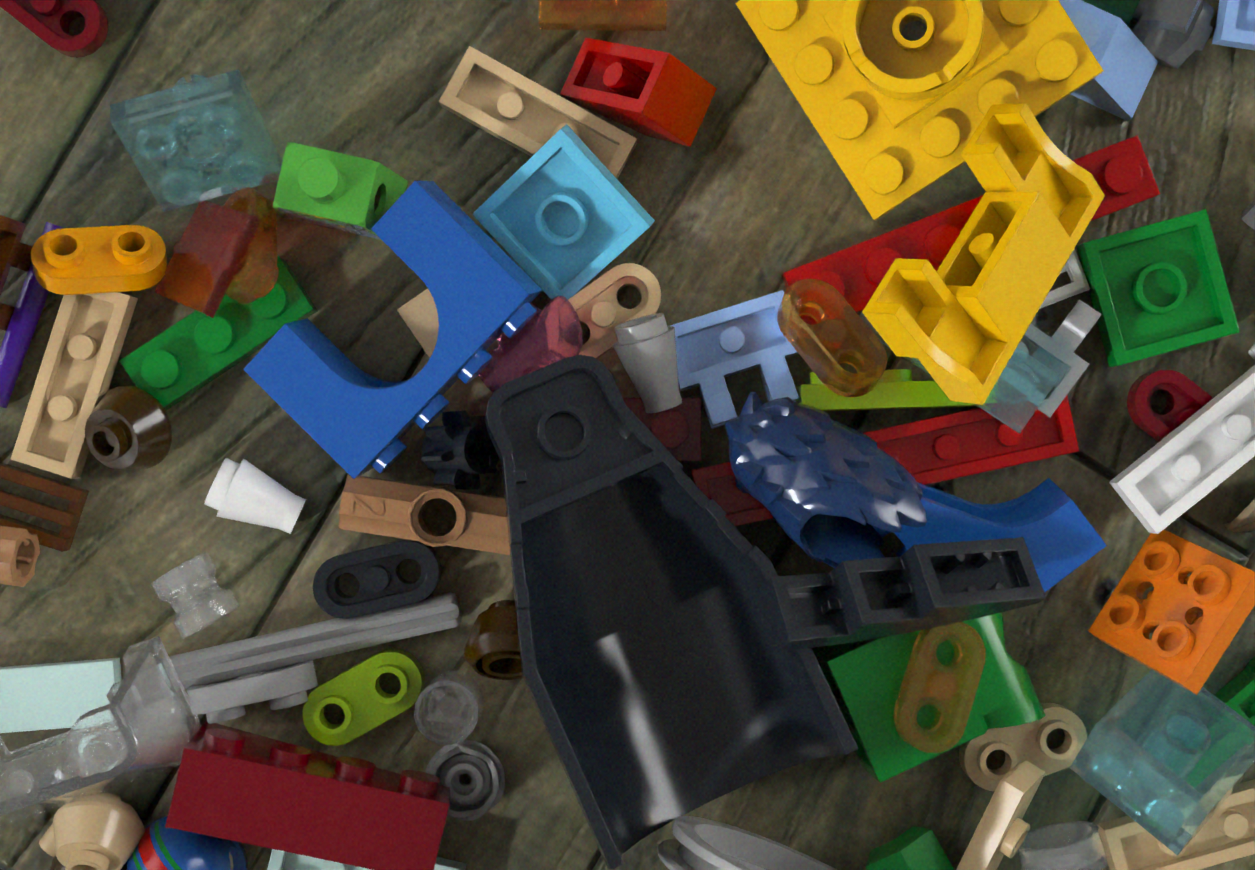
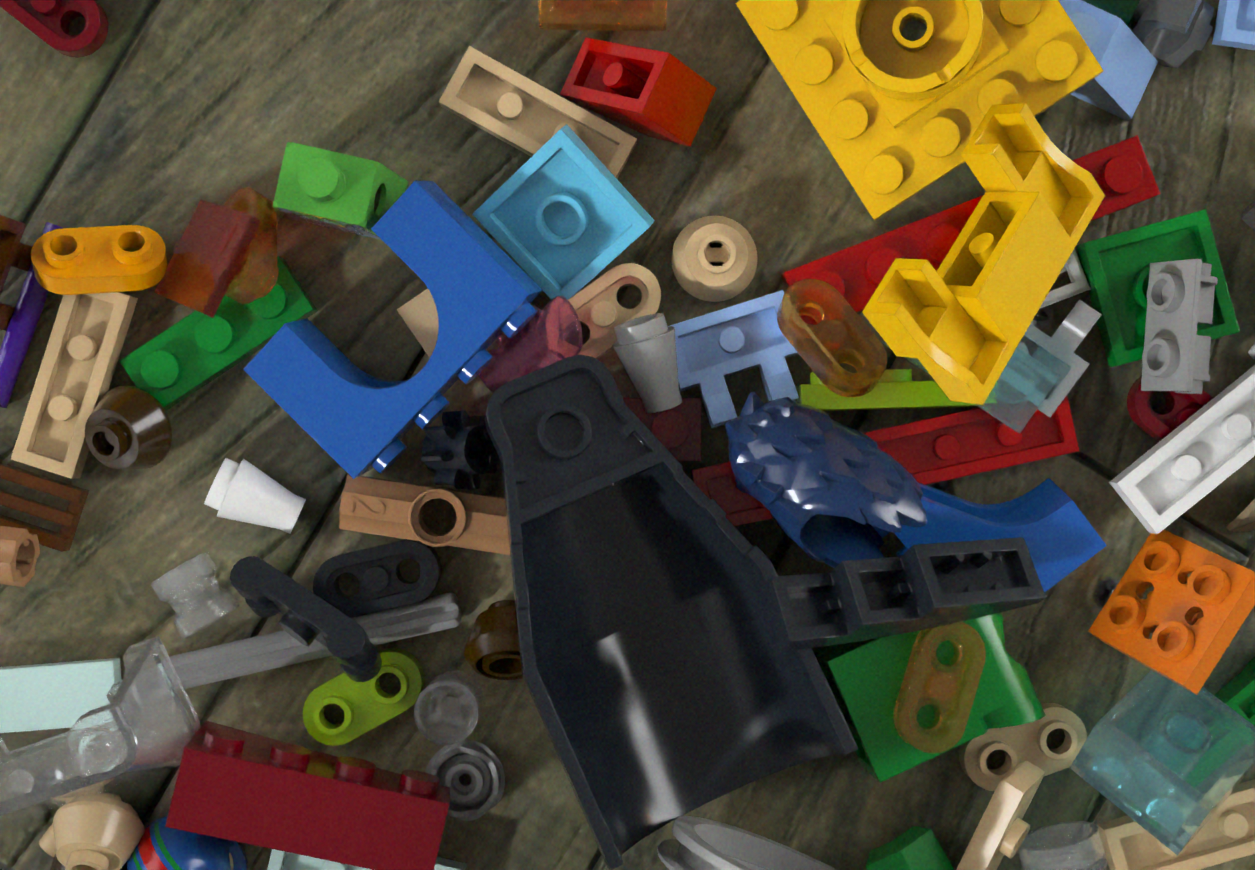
clear light blue plate [110,69,282,212] -> none
light grey plate [187,660,318,724] -> none
none -> black plate [230,556,382,682]
none -> tan cone [671,216,758,302]
none -> light grey hinge [1141,259,1218,394]

